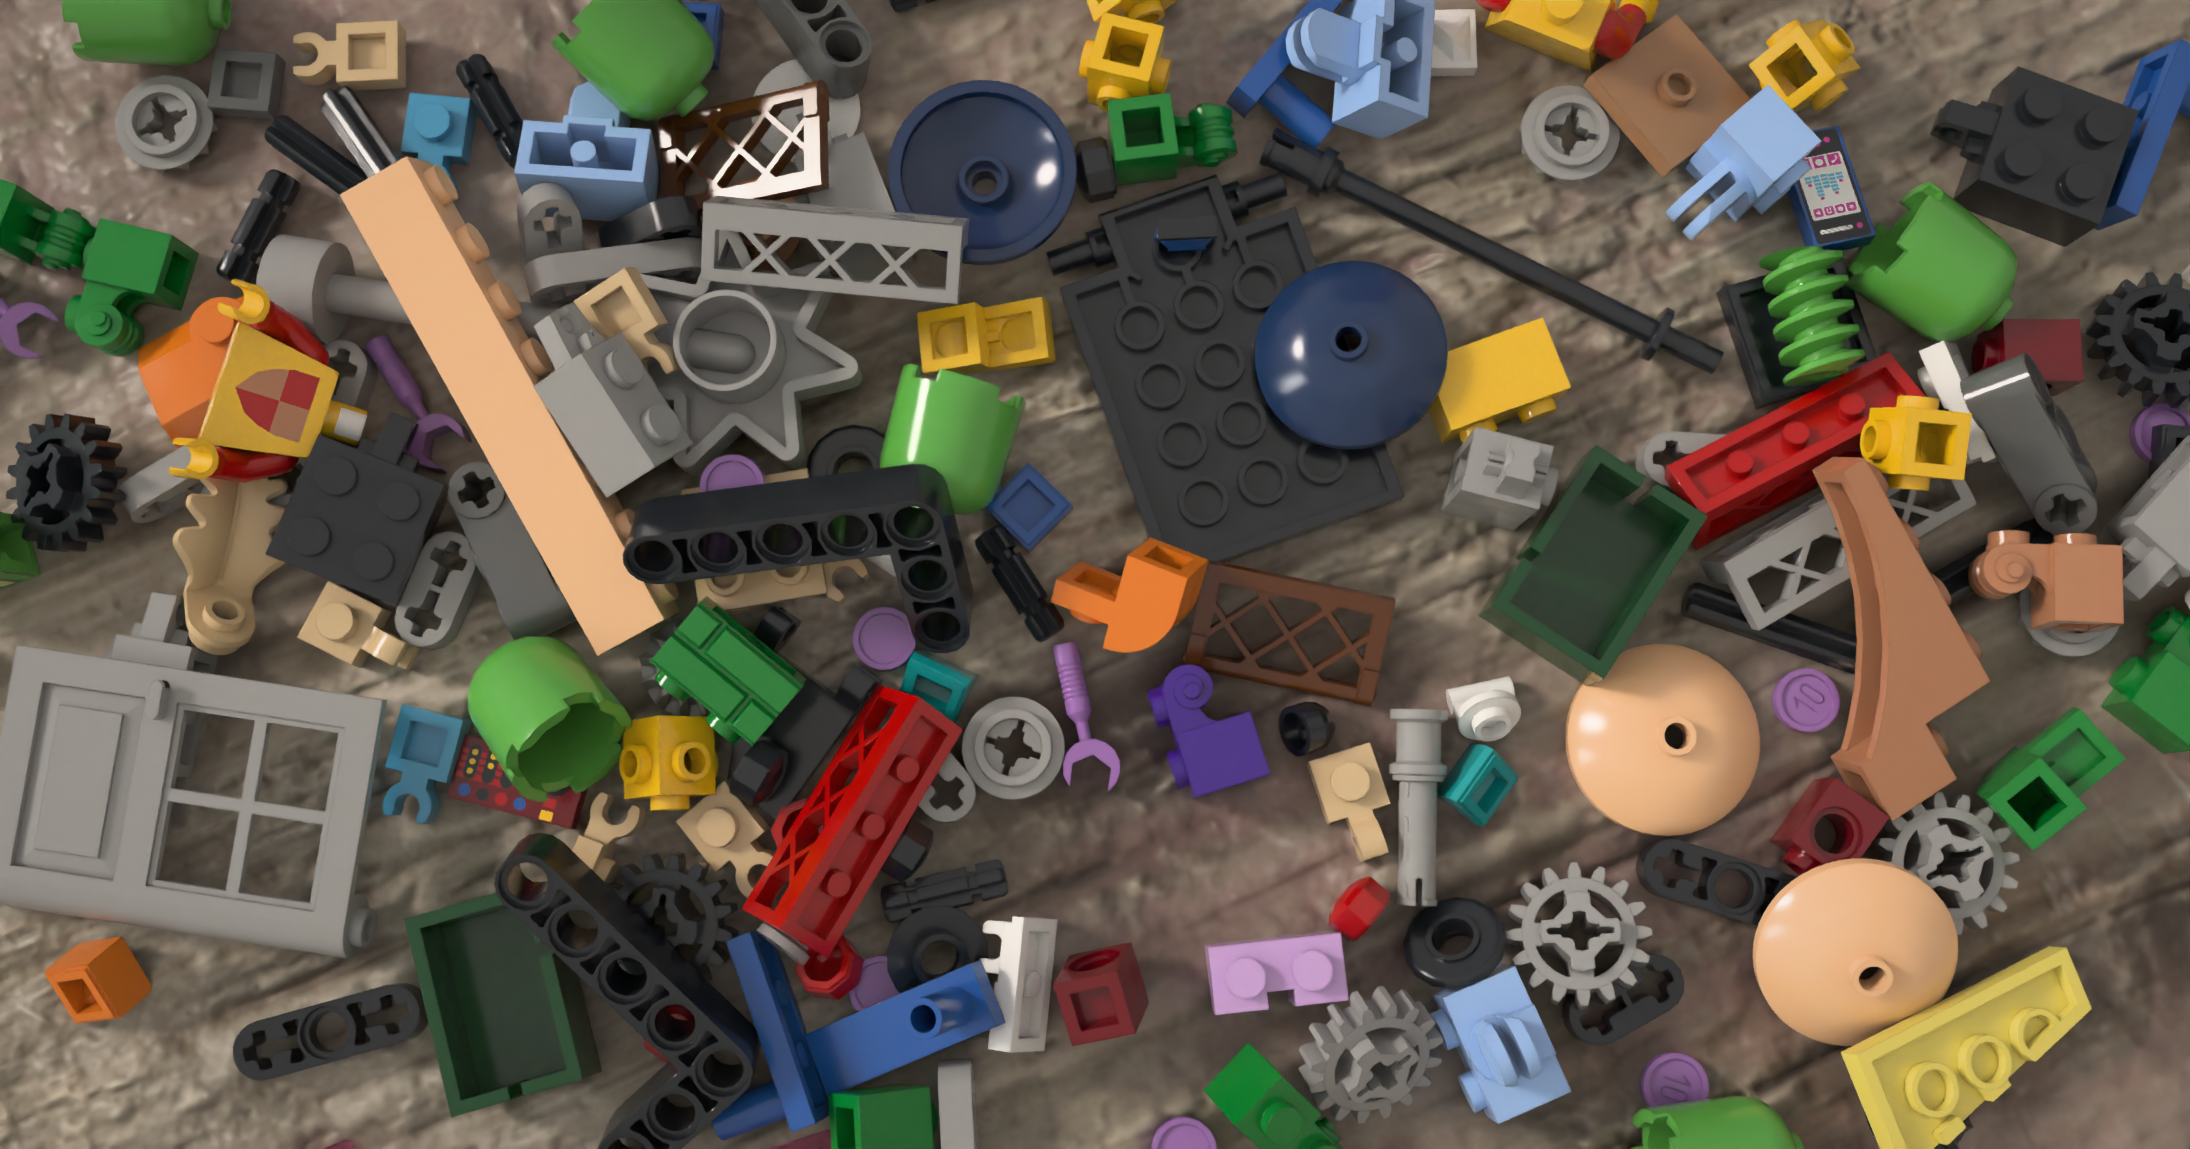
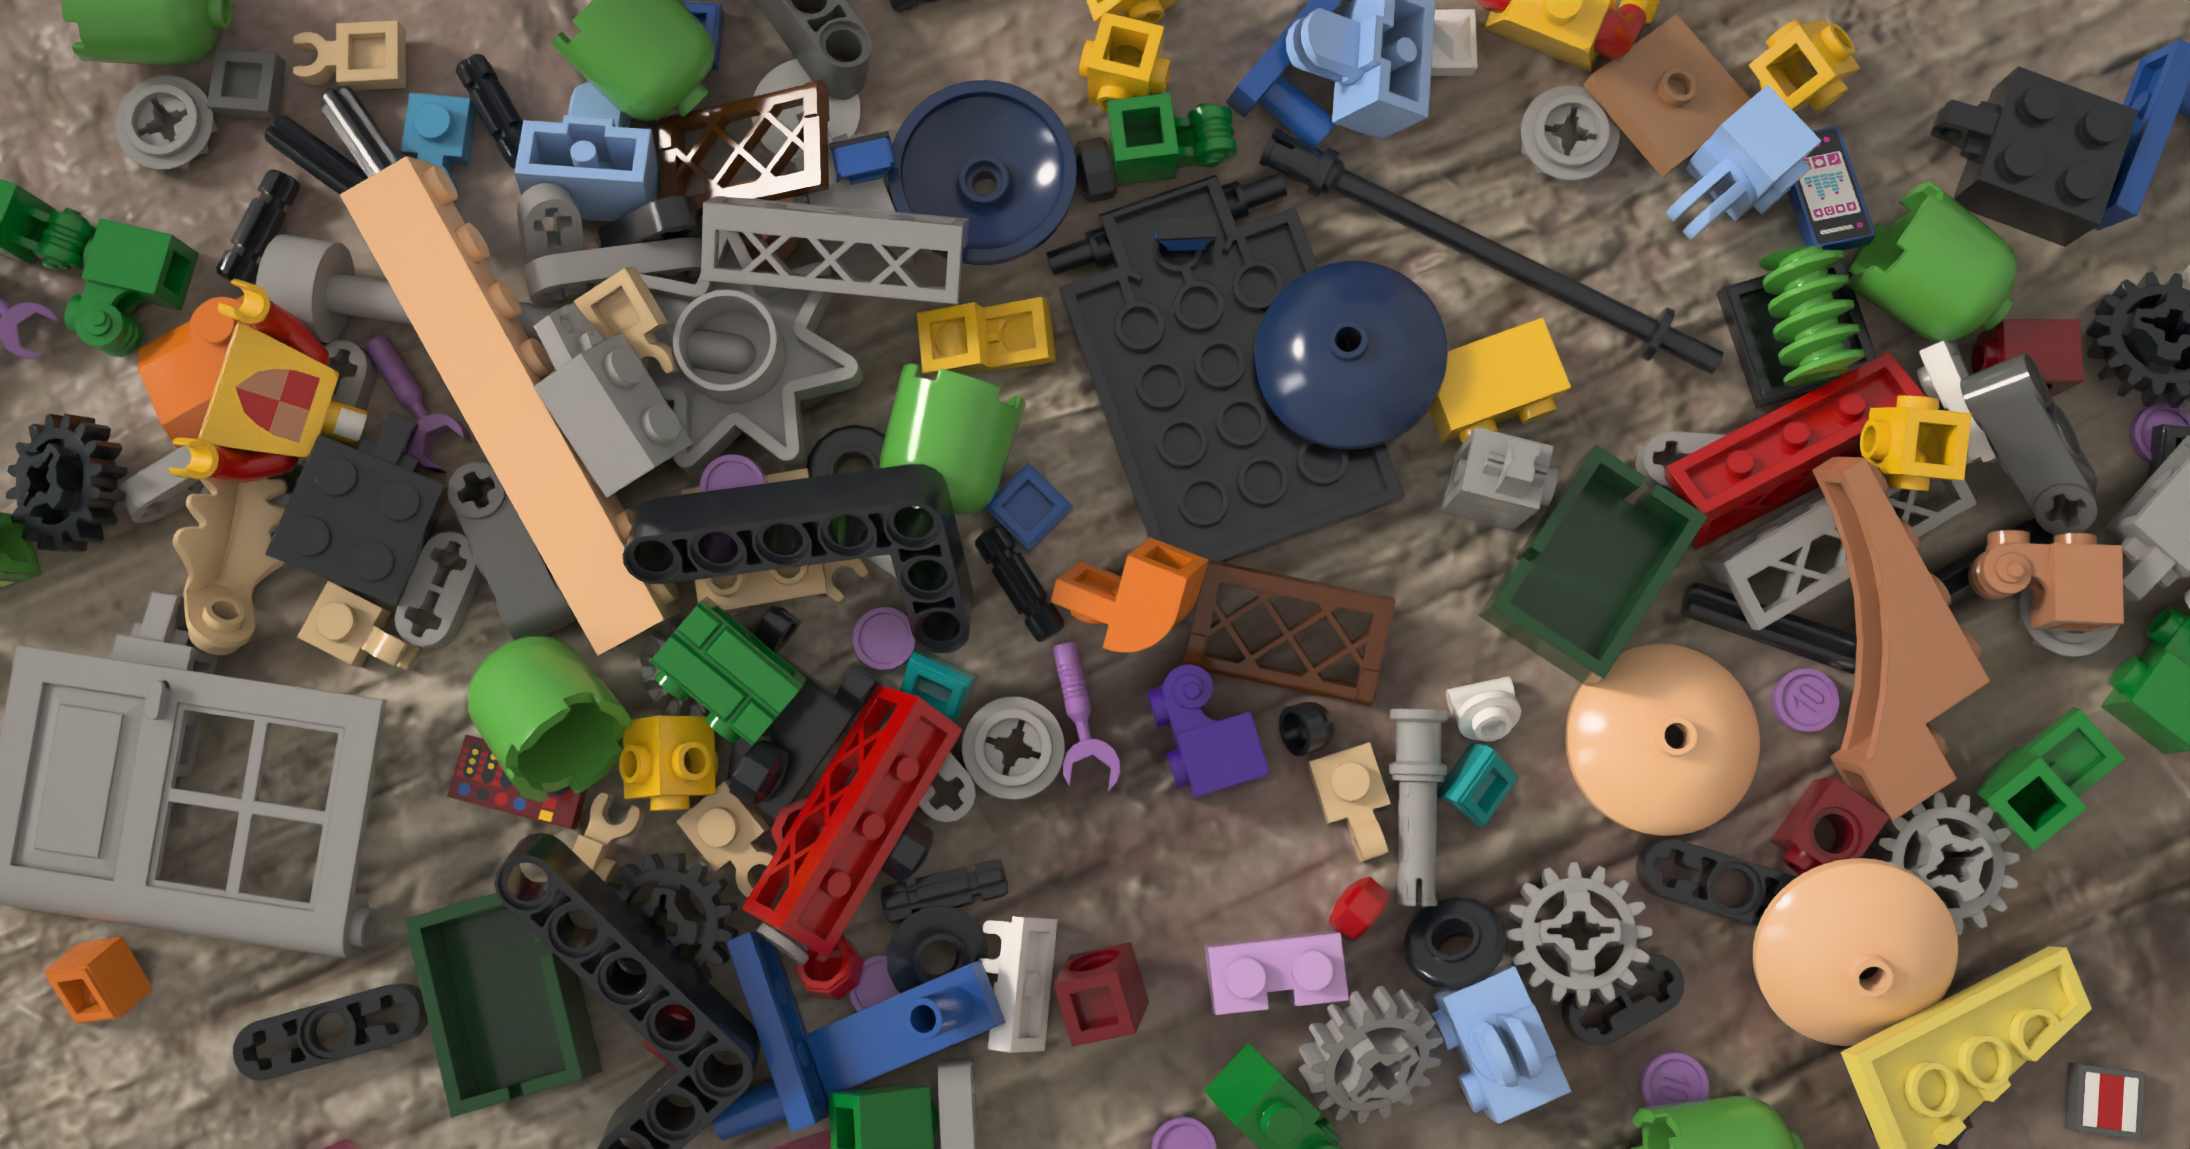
dark azure plate [383,704,472,824] -> none
none -> blue piece [829,131,899,185]
none -> tile [2065,1062,2145,1140]

